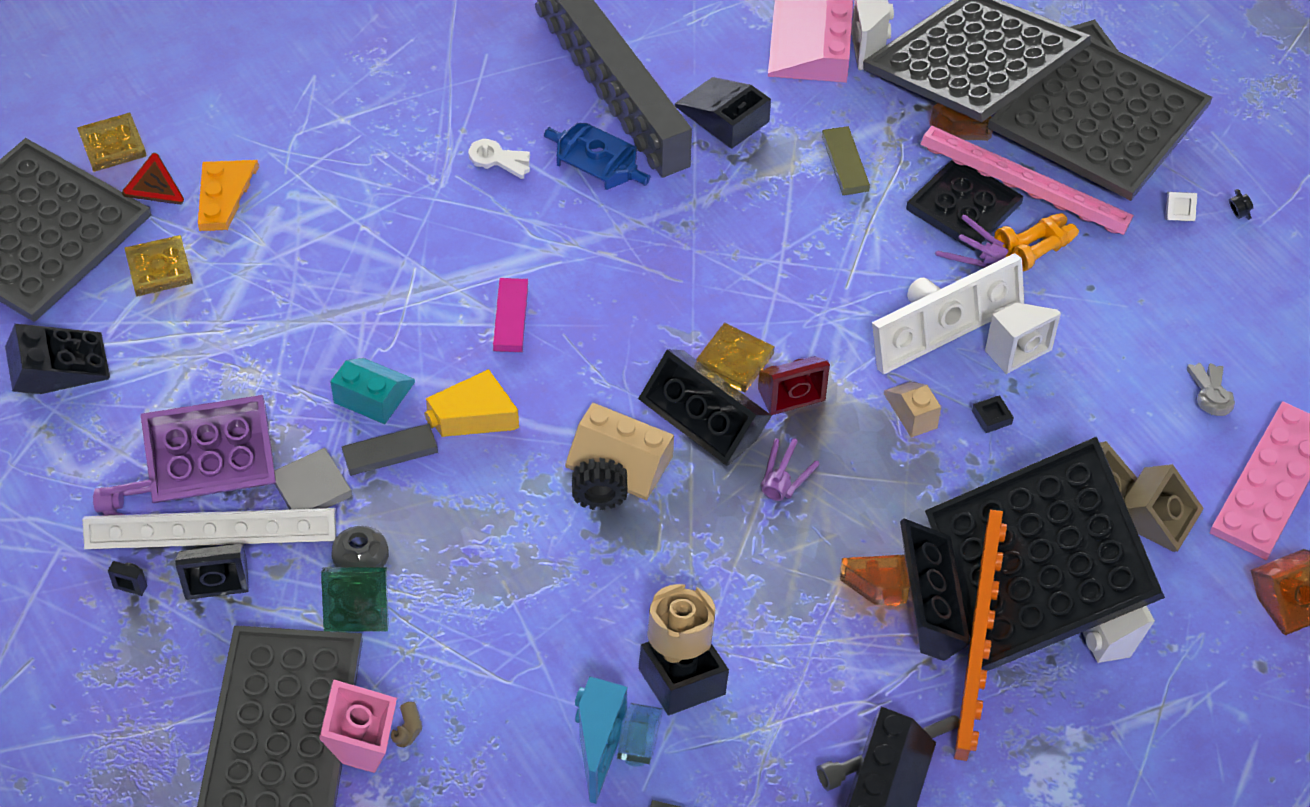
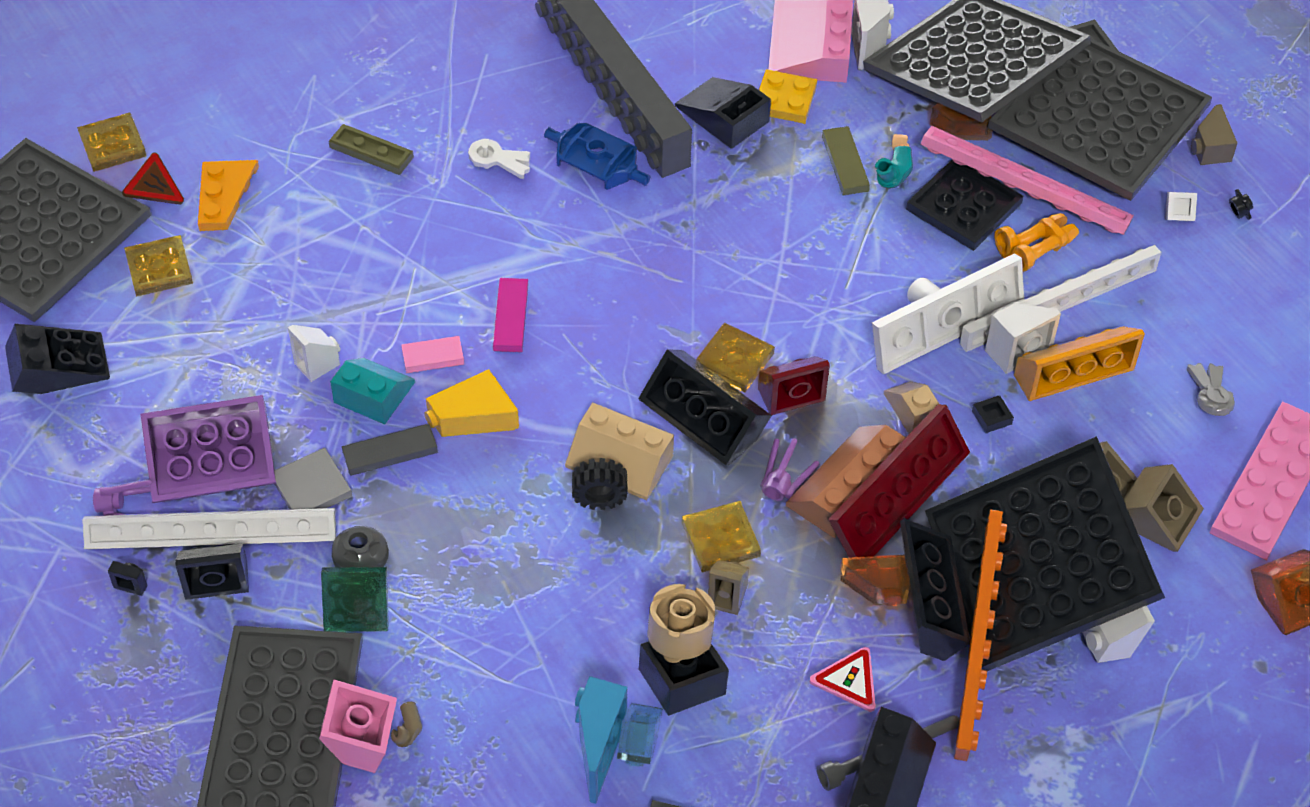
medium lavender plant [935,215,1008,268] -> none
none -> white slope [288,325,340,382]
none -> olive tile [329,124,414,175]
none -> bright pink tile [401,336,464,373]
none -> clear yellow plate [682,501,761,572]
none -> dark tan slope [708,560,749,615]
none -> yellow plate [759,69,817,124]
none -> nougat slope [786,425,906,538]
none -> piece [810,647,876,712]
none -> dark red plate [828,404,970,569]
none -> teal arm [875,134,913,189]
none -> white plate [960,245,1161,352]
none -> light orange slope [1014,326,1145,401]
none -> dark tan slope [1191,104,1238,165]

